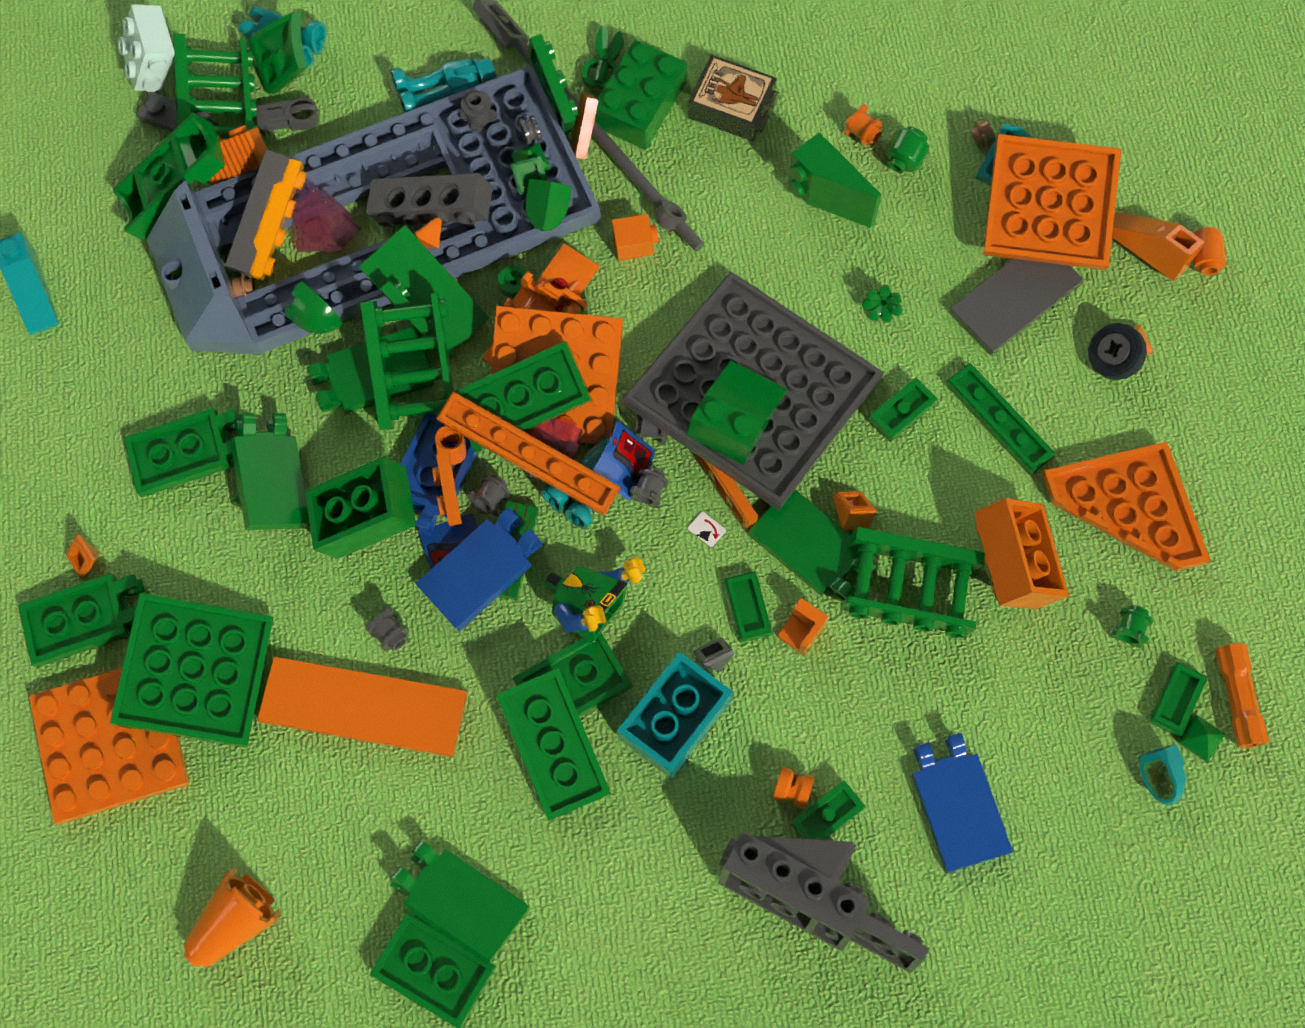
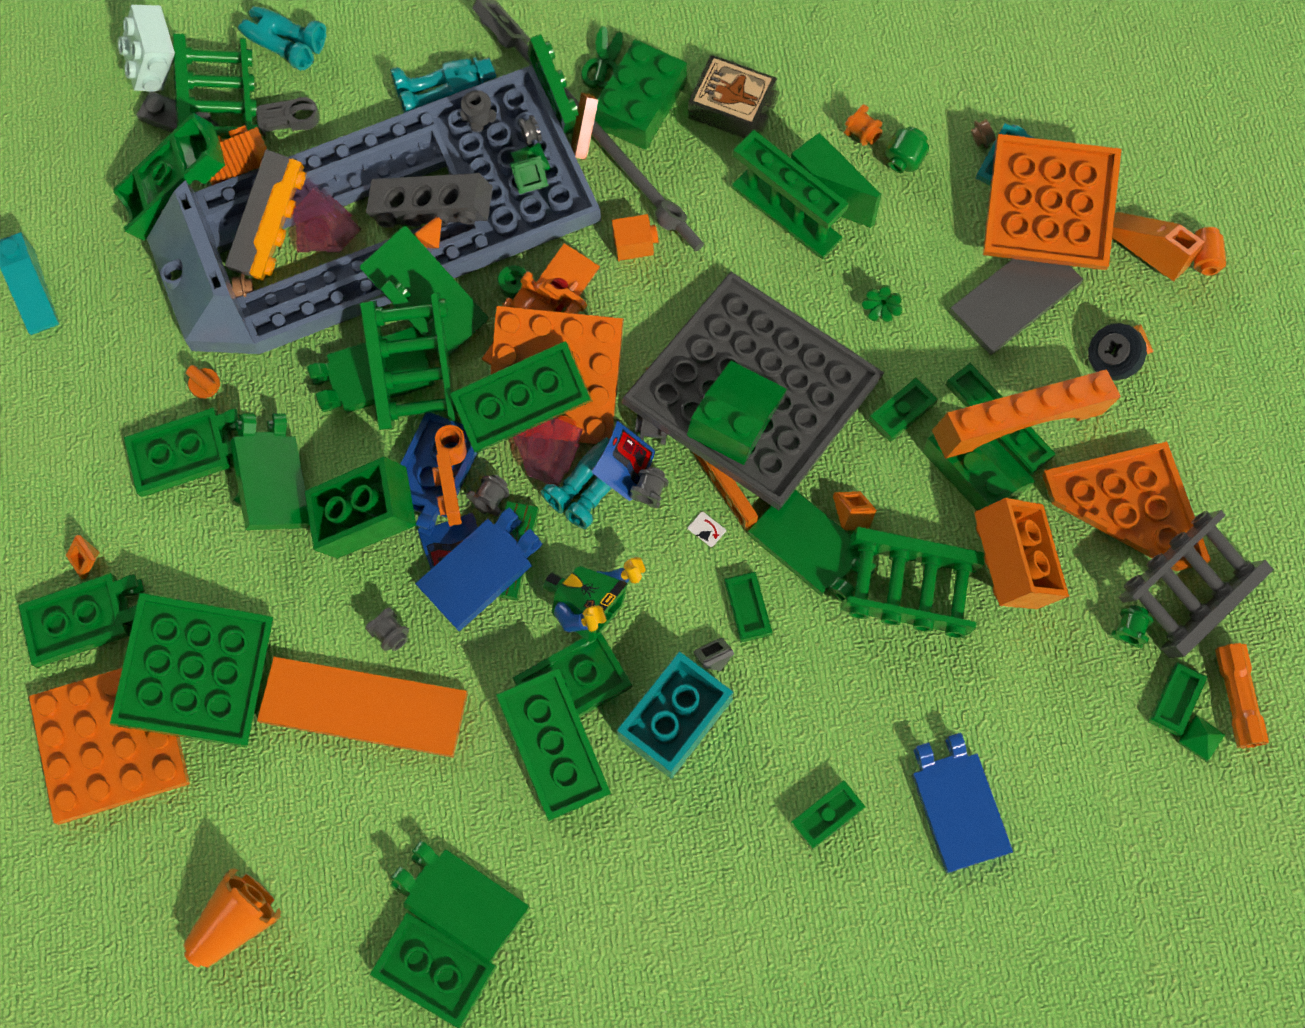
green plate [248,12,308,94] -> none
green brick [285,281,343,334] -> none
orange tile [436,391,621,517] -> none
green brick [526,179,572,231] -> none
dark grey wedge [718,831,930,973] -> none
orange wheel [772,766,815,810] -> none
orange panel [778,598,829,656] -> none
teal rock [1139,744,1187,806] -> none
none -> orange plate [186,365,220,399]
none -> green fence [731,130,849,260]
none -> green slope [923,434,1035,511]
none -> orange arch [932,369,1121,459]
none -> dark grey fence [1118,510,1274,658]

